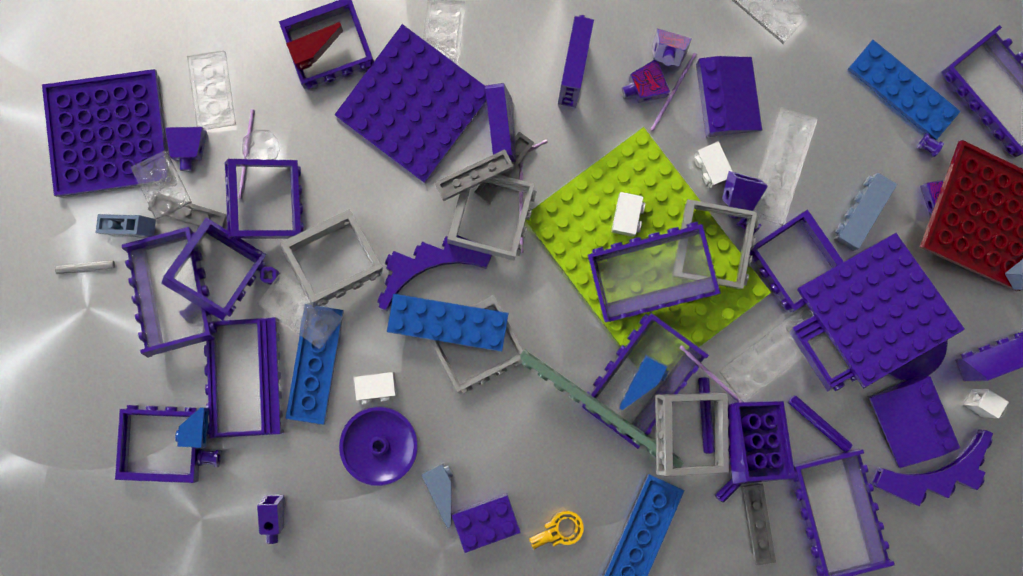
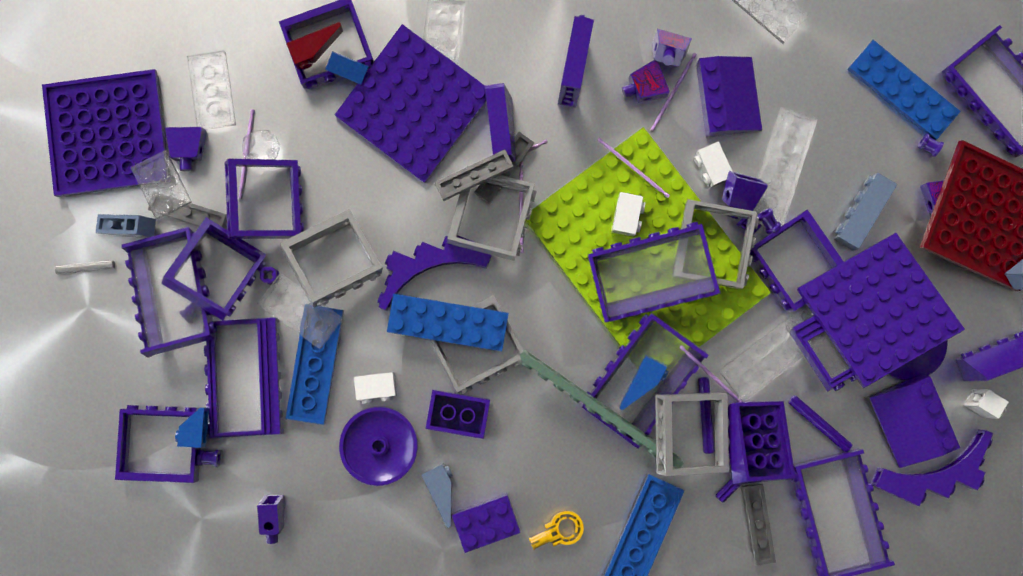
none -> blue tile [325,51,368,84]
none -> dark purple brick [425,390,490,439]
none -> lavender piece [597,137,670,198]
none -> dark purple bush [757,208,781,234]

